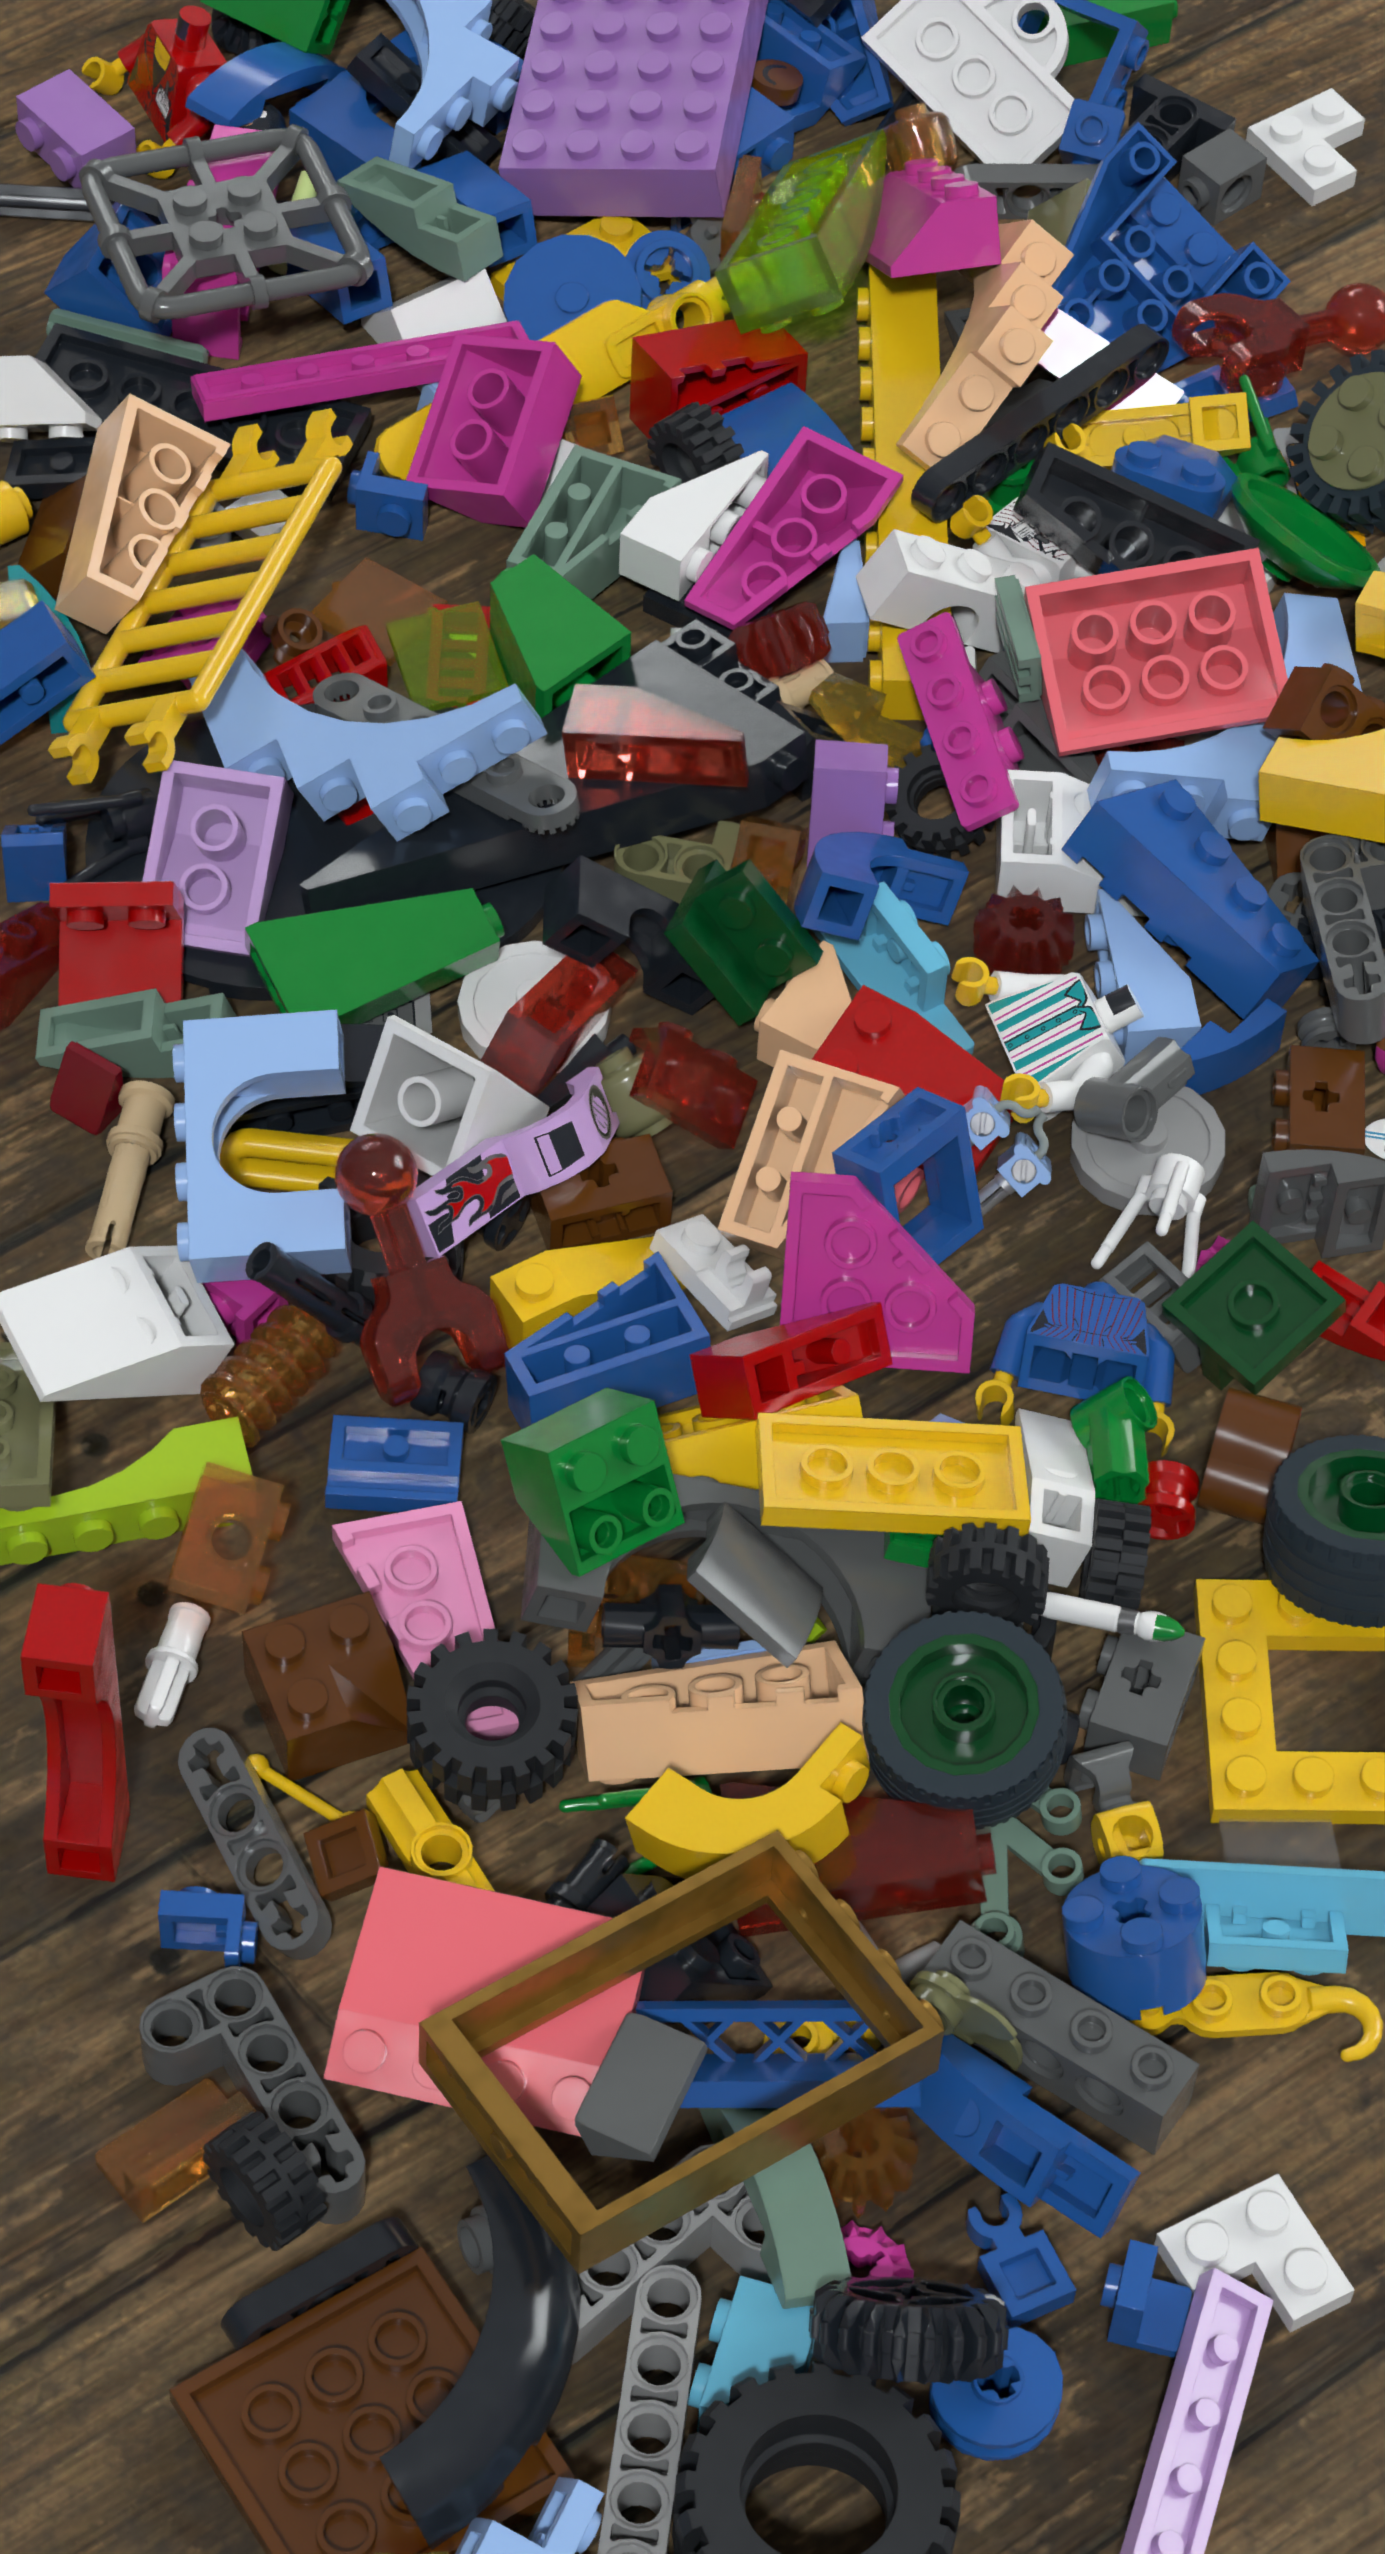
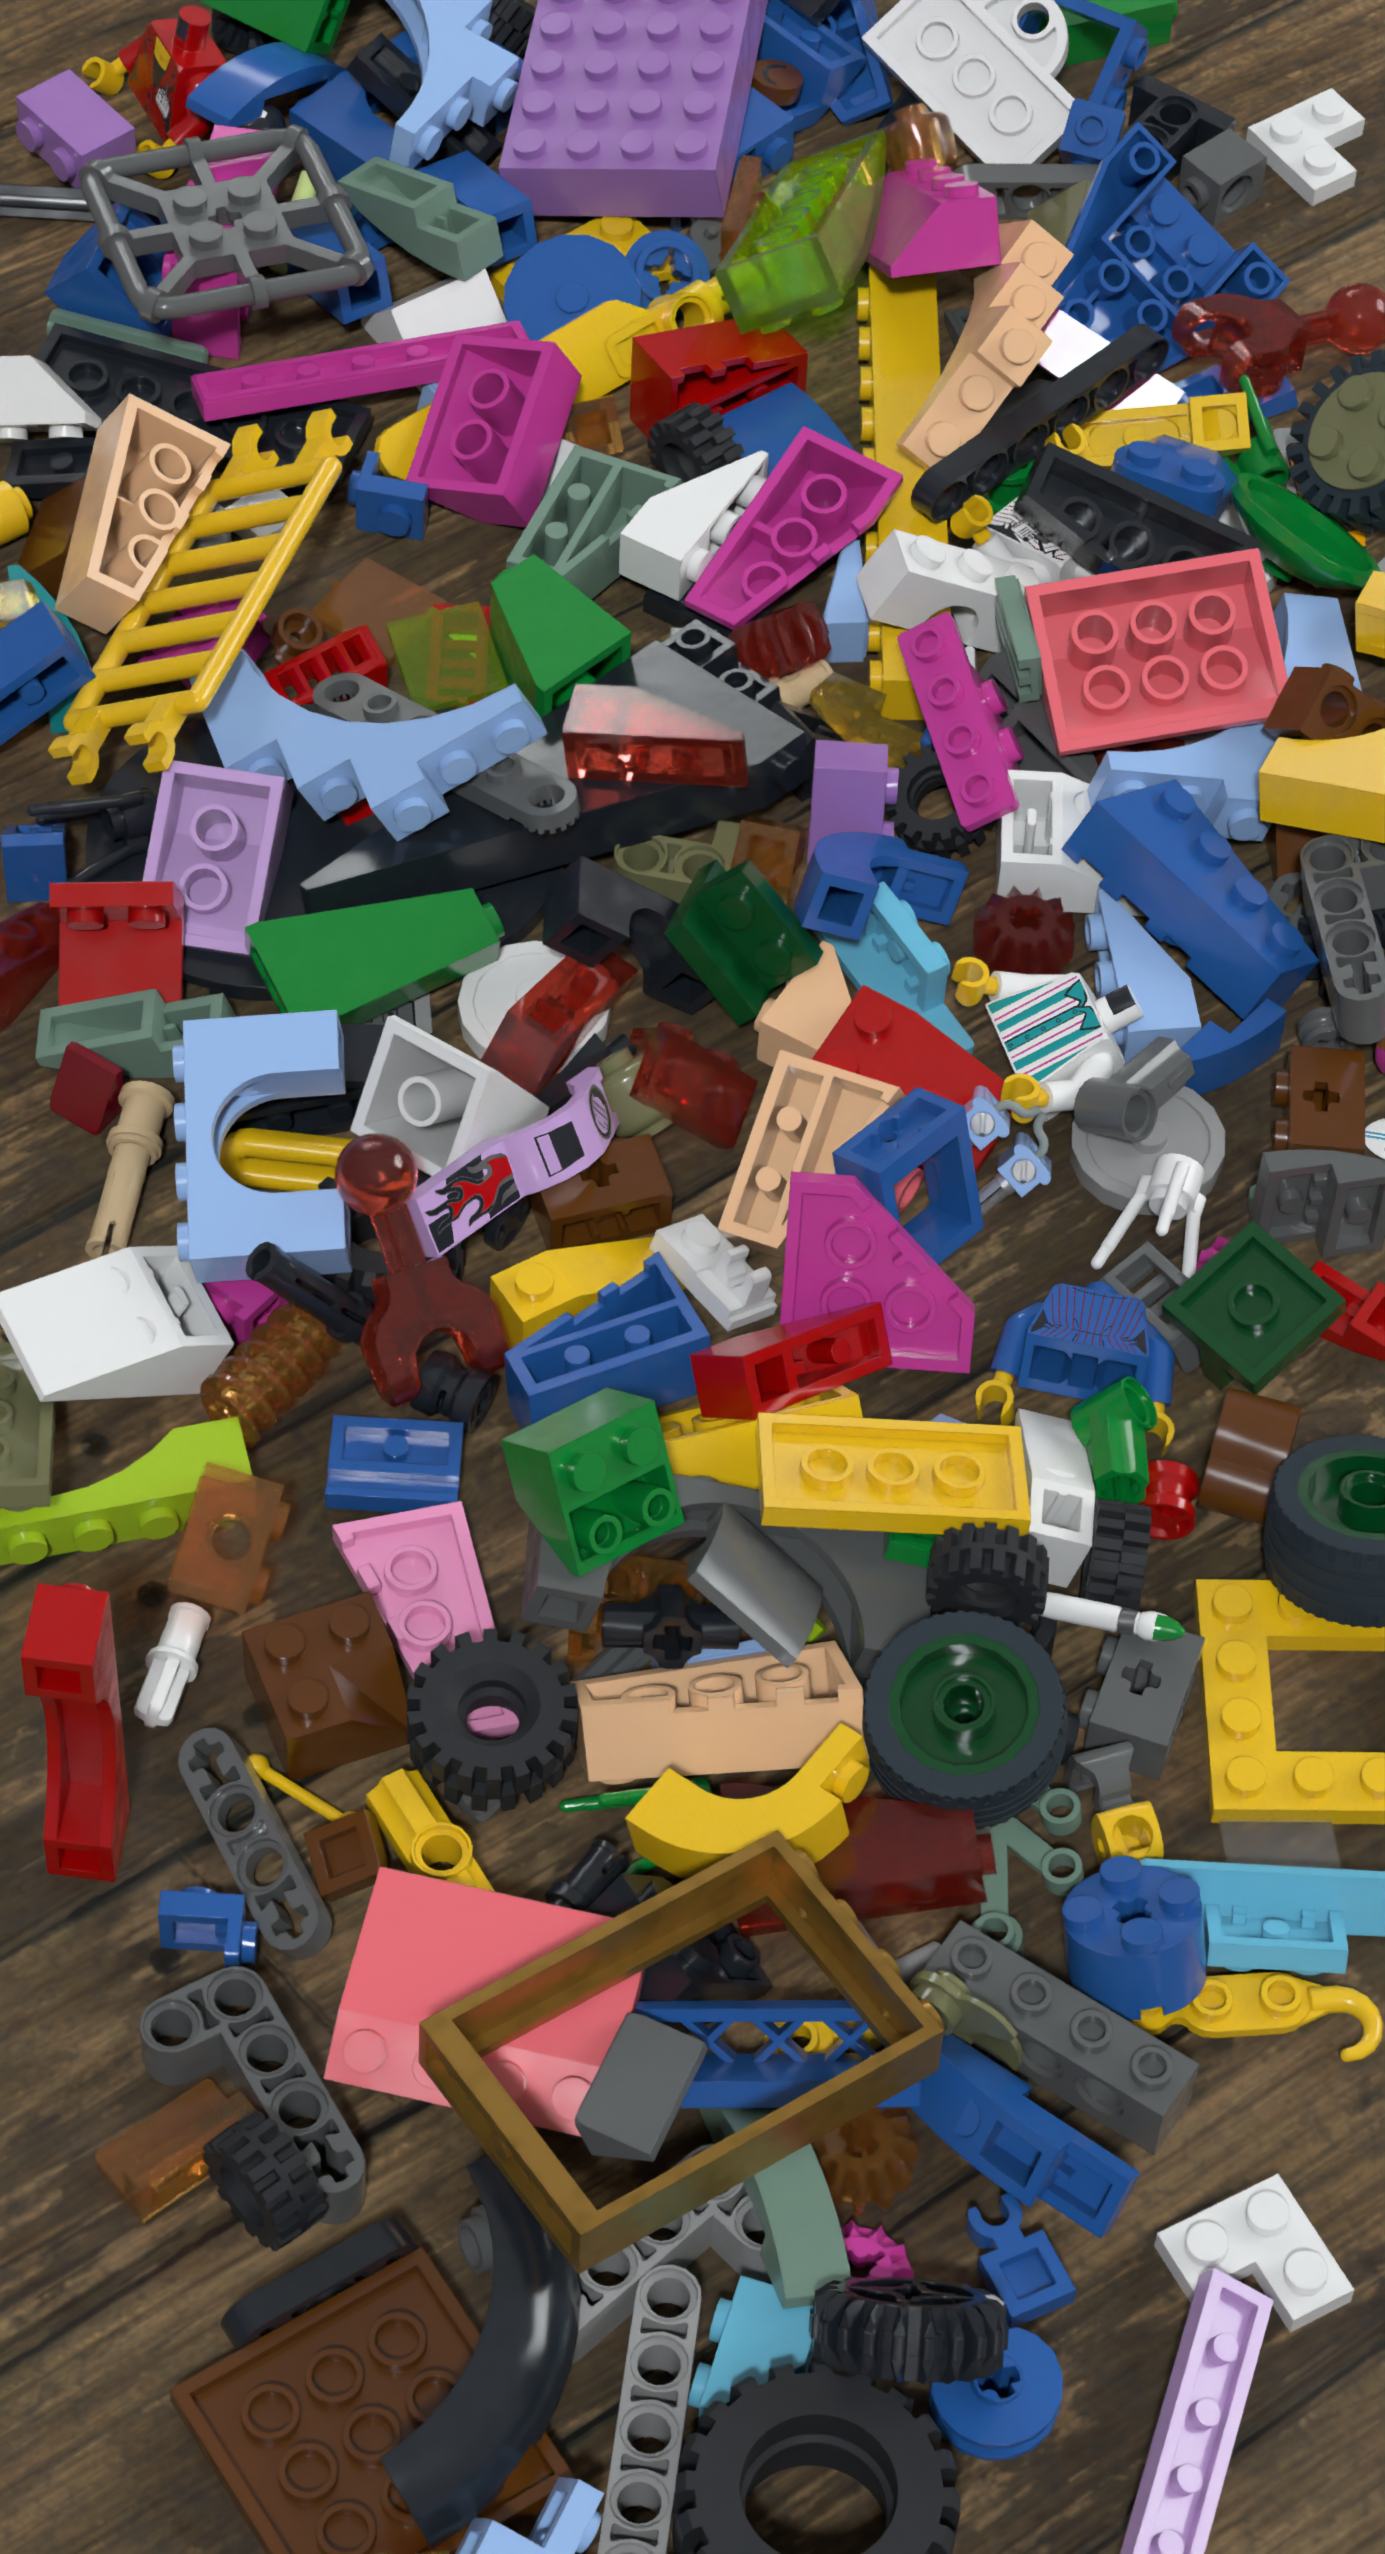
blue bracket [1100,2239,1192,2358] -> none

